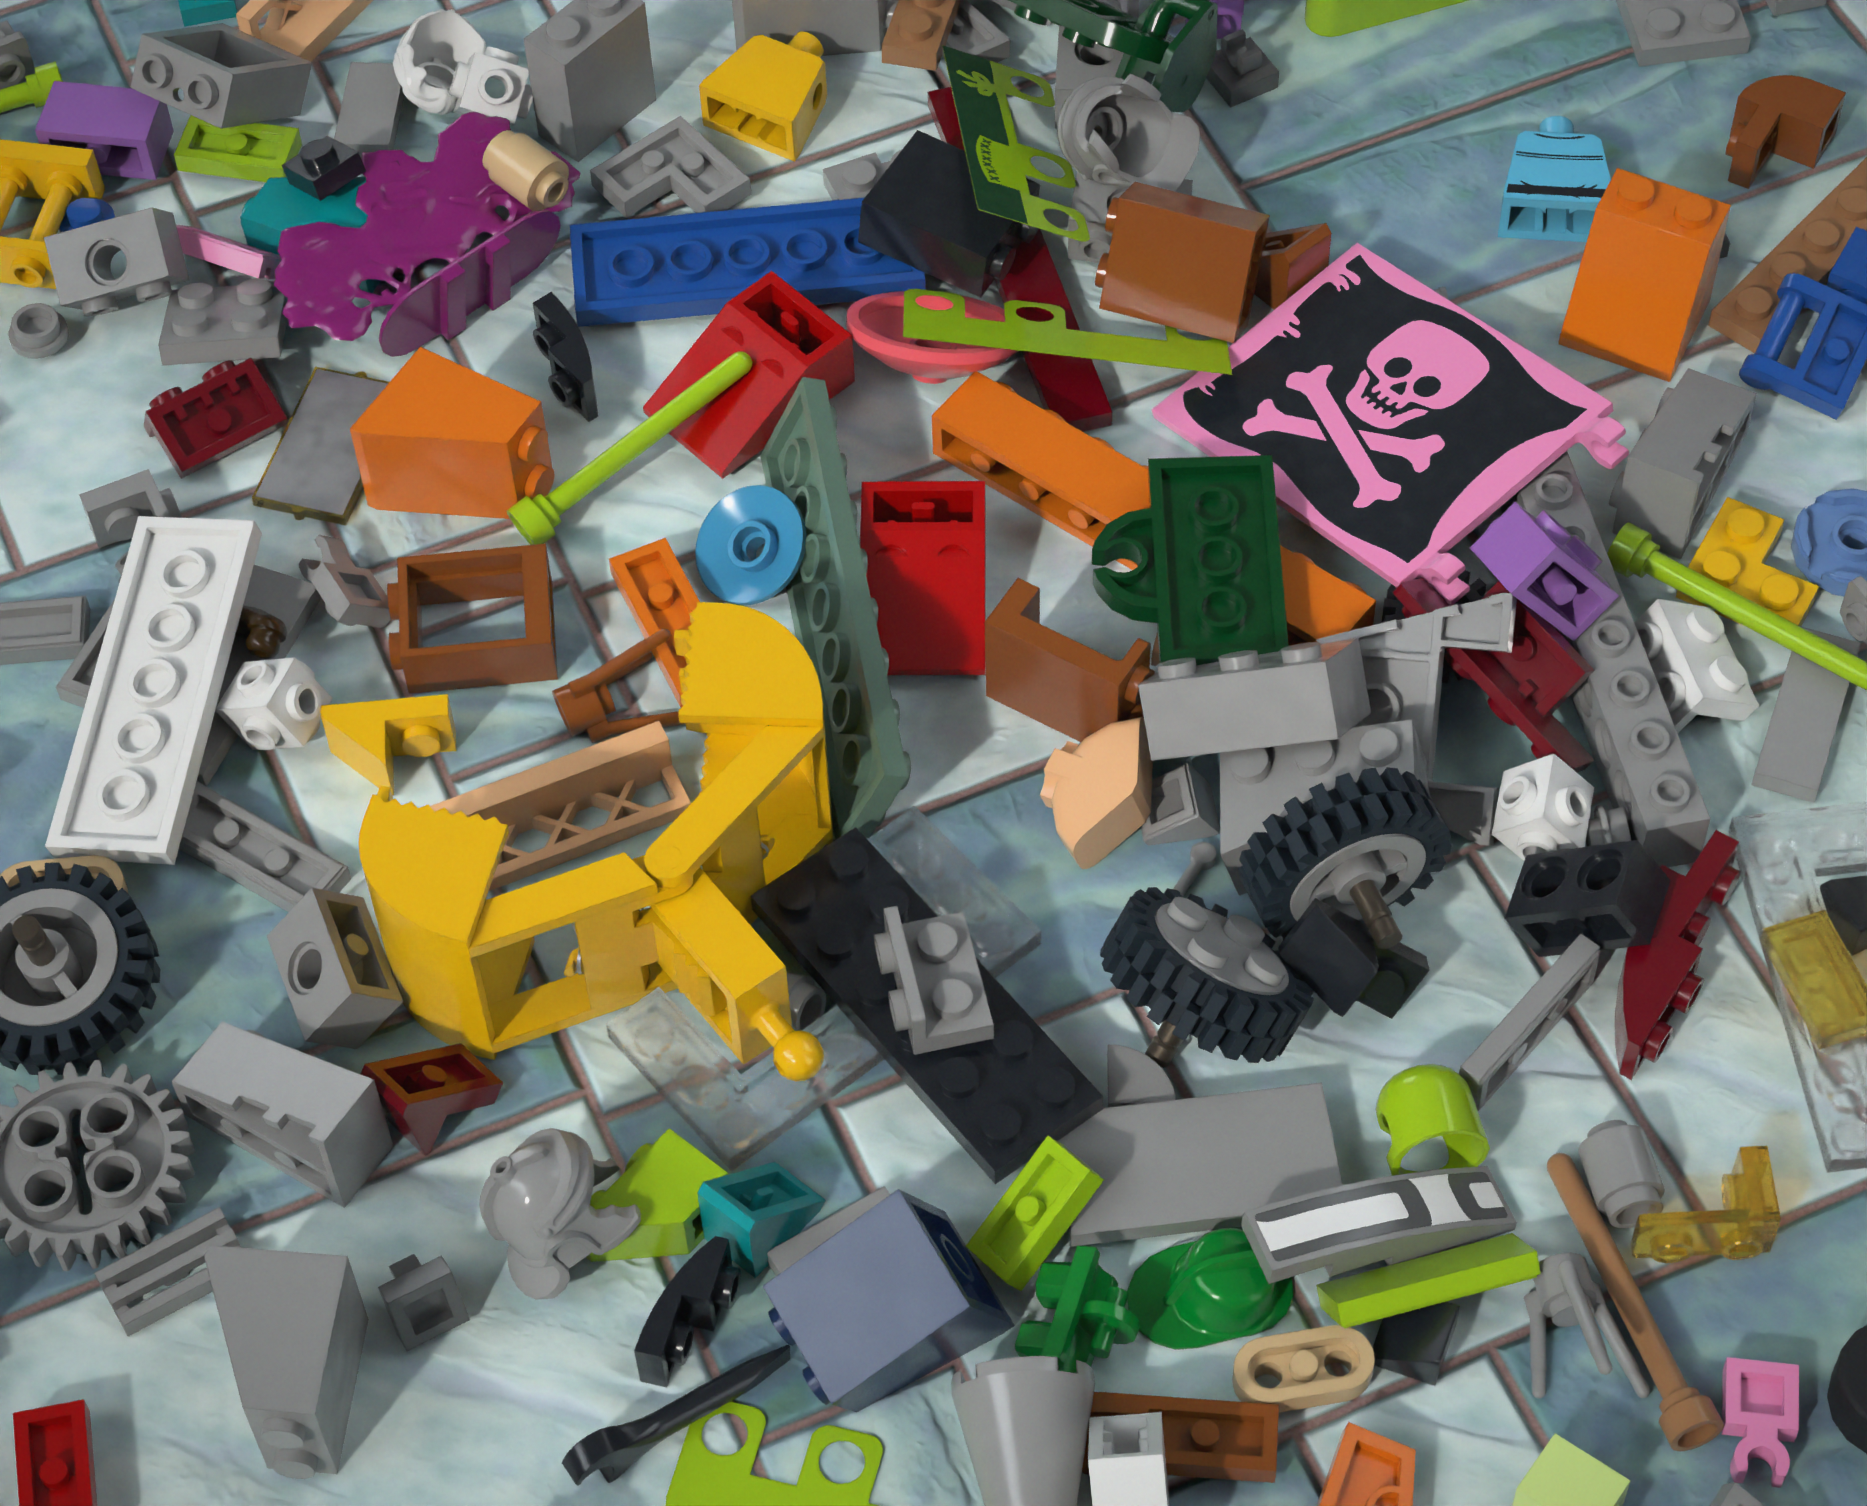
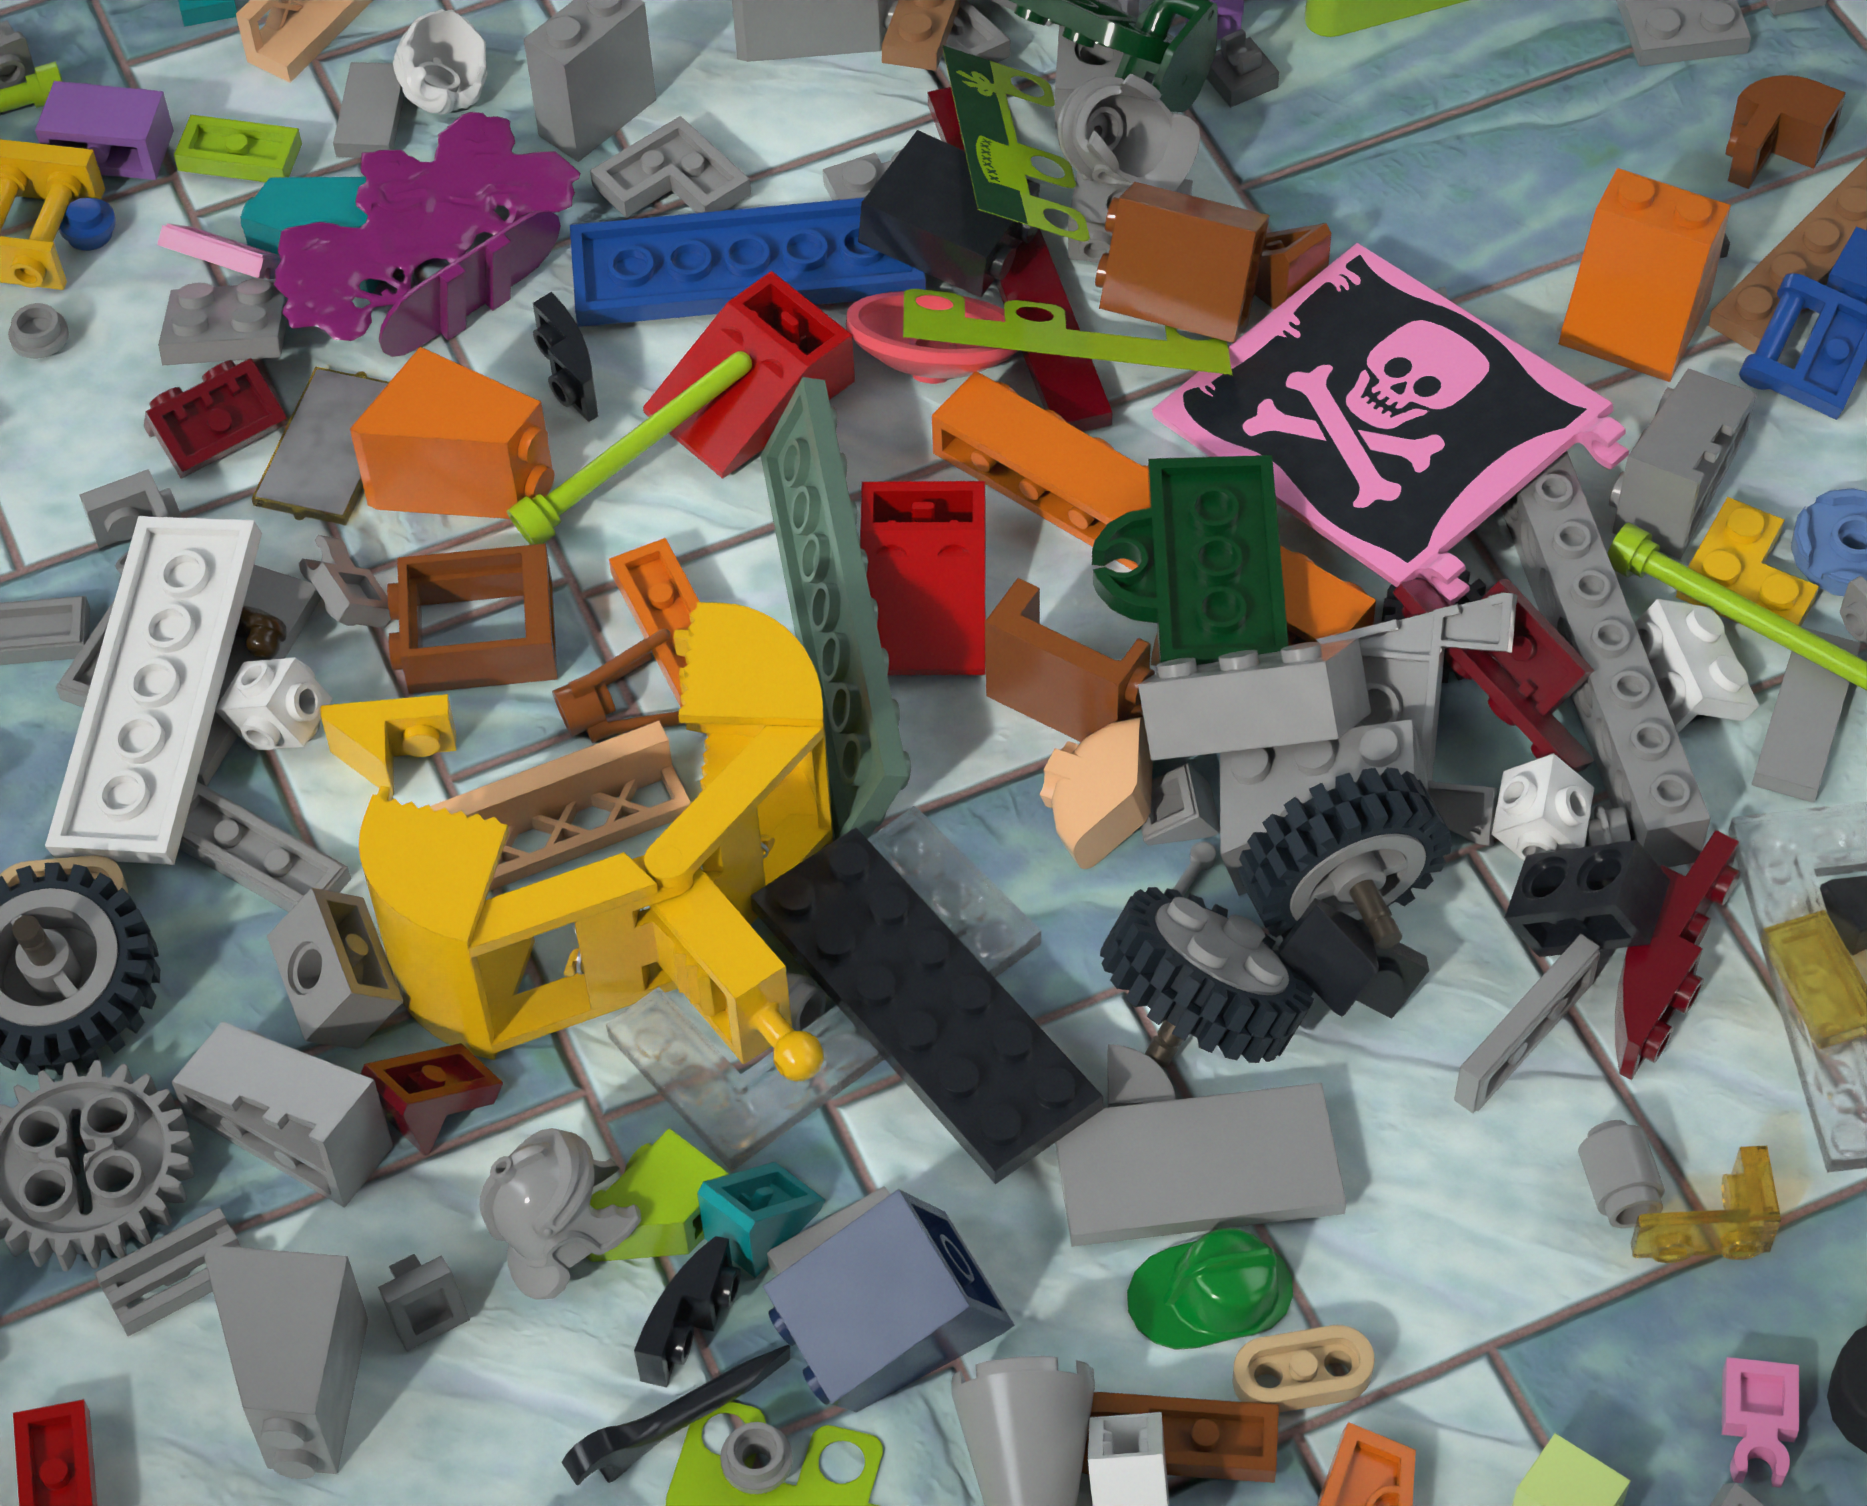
light grey brick [44,207,190,316] -> none
light grey window [130,23,312,129] -> none
black plate [282,136,366,201] -> none
white brick [449,47,533,127] -> none
tan brick [482,130,569,211] -> none
dark azure dish [695,485,806,605] -> none
yellow torso [699,31,827,162] -> none
light grey bracket [874,906,994,1055] -> none
lime plate [965,1135,1104,1291] -> none
green hips [1015,1245,1140,1374] -> none
slope [1241,1166,1517,1284] -> none
lime tile [1316,1233,1541,1329] -> none
black slope [1372,1302,1460,1386] -> none
lime helmet [1376,1064,1490,1176] -> none
medium lavender brick [1470,502,1619,641] -> none
medium azure torso [1498,116,1611,242] -> none
light grey plant [1524,1253,1650,1399] -> none
medium nougat piece [1547,1153,1724,1451] -> none
none -> light grey plate [720,1422,793,1494]

